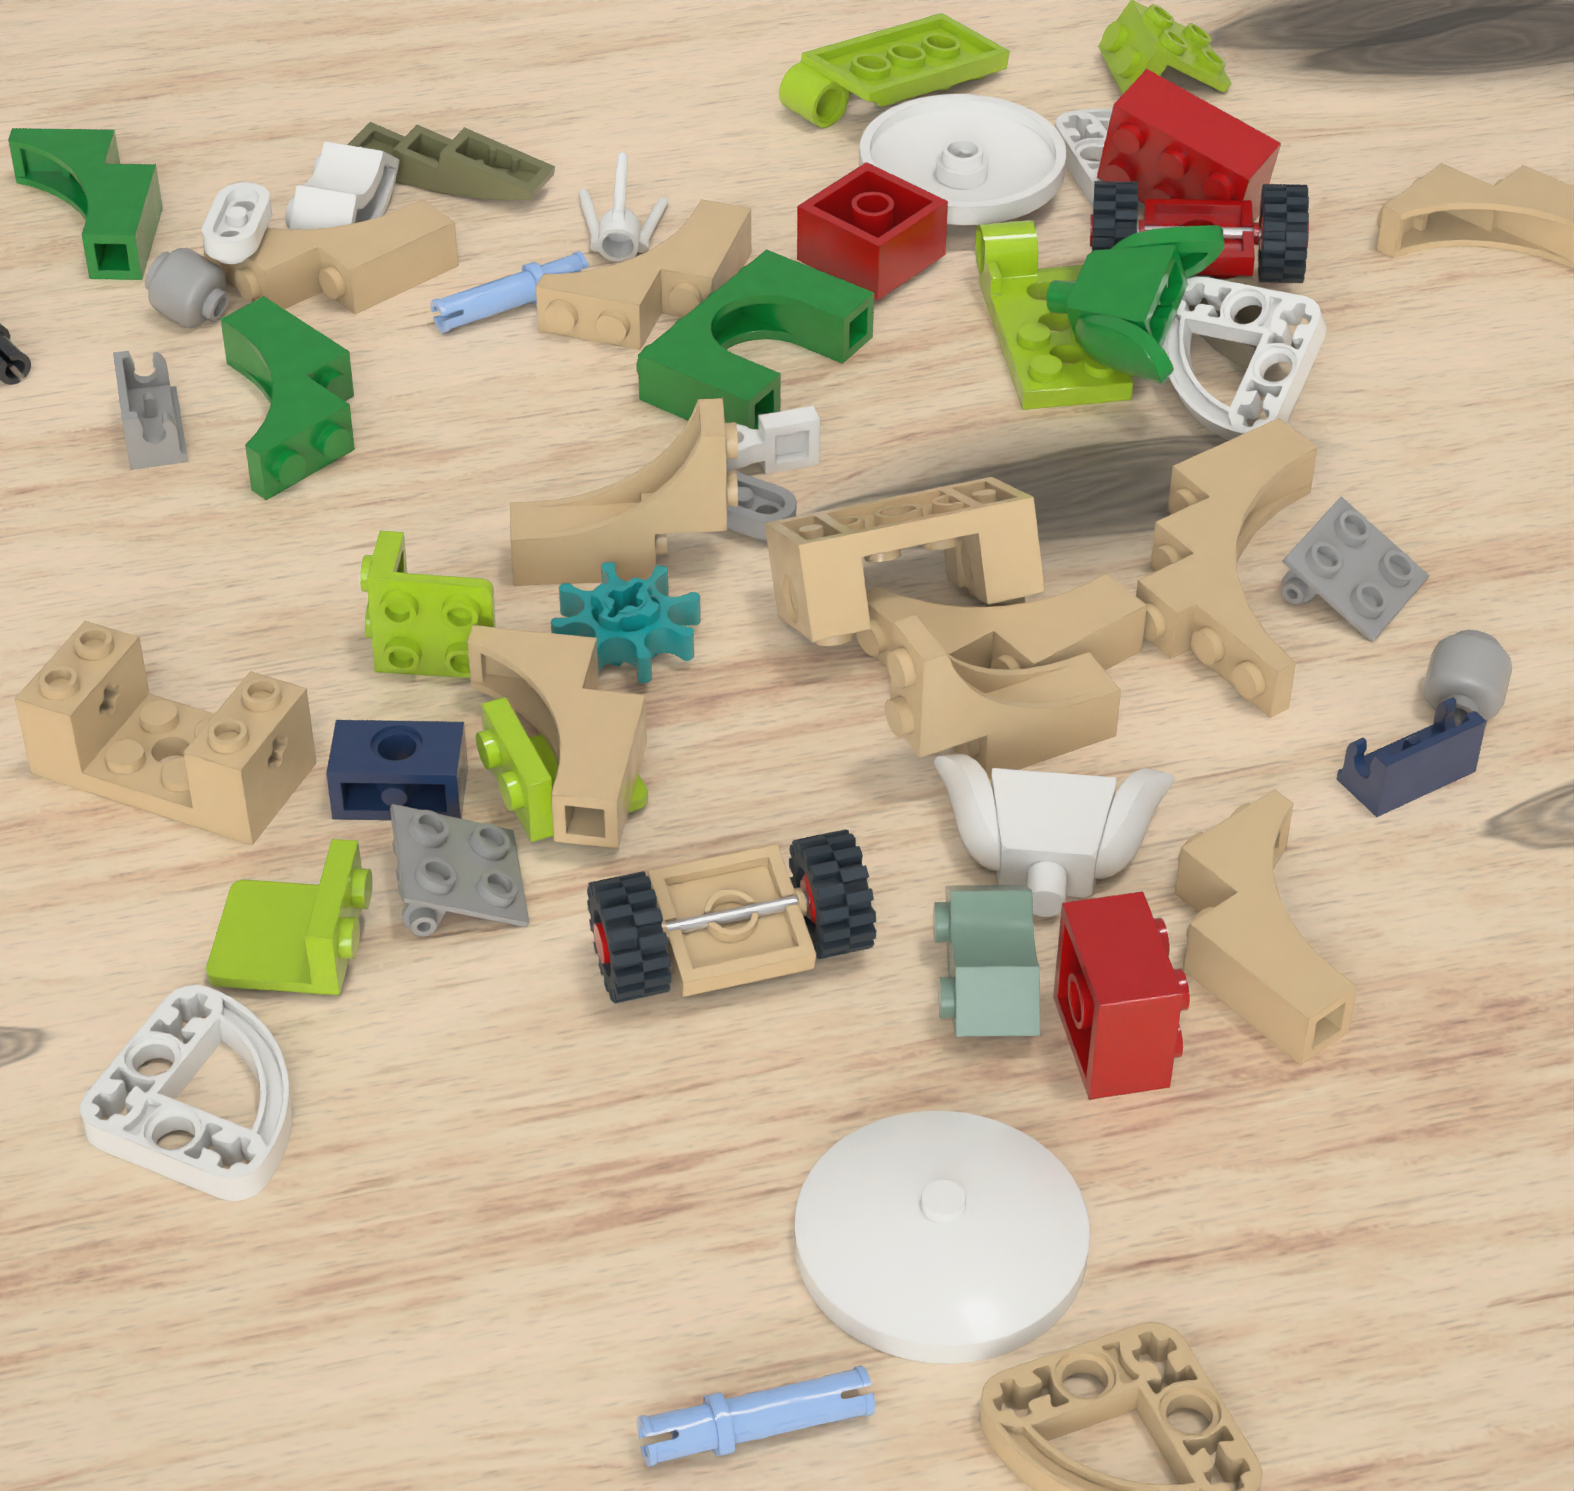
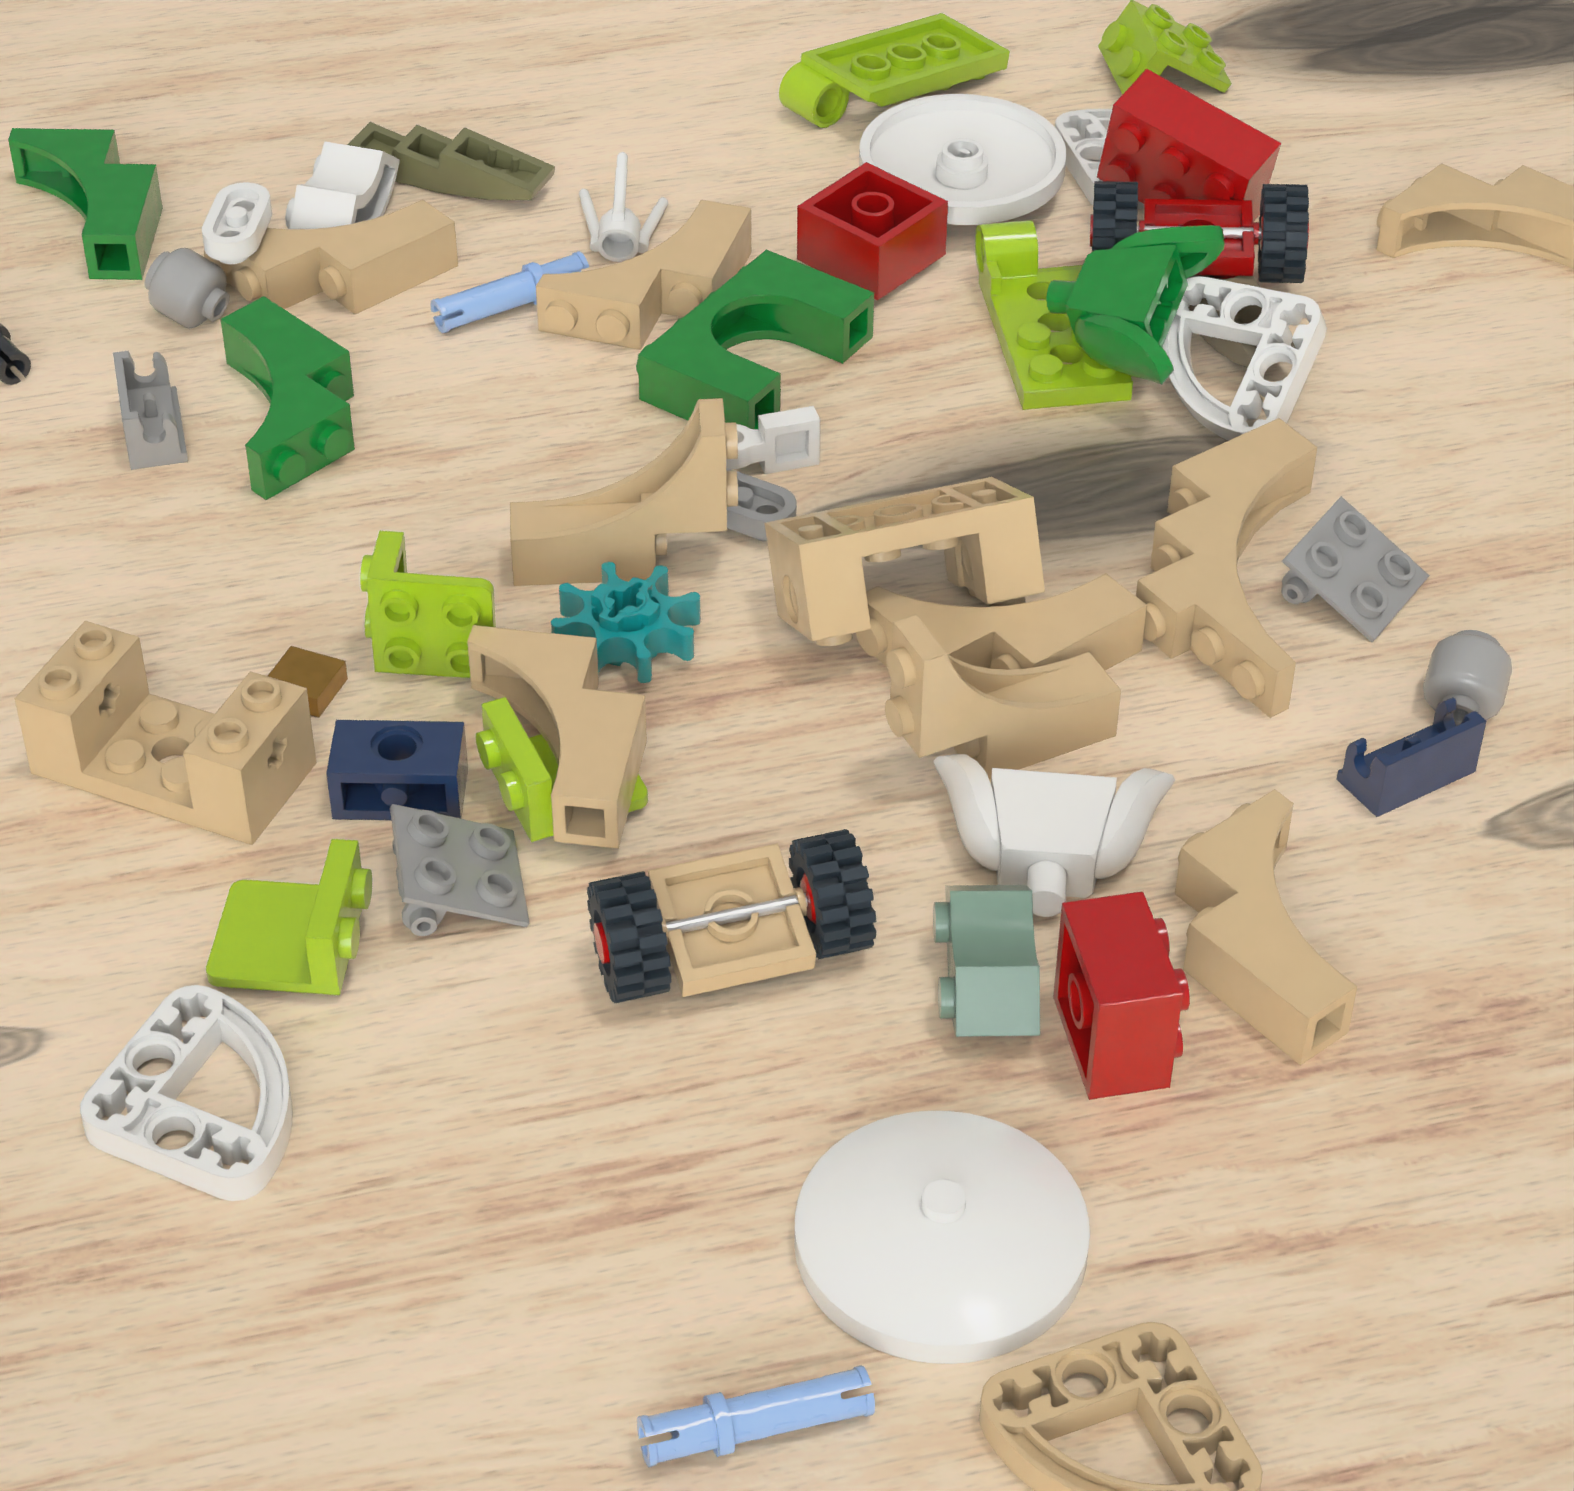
none -> pearl gold tile [268,646,348,718]

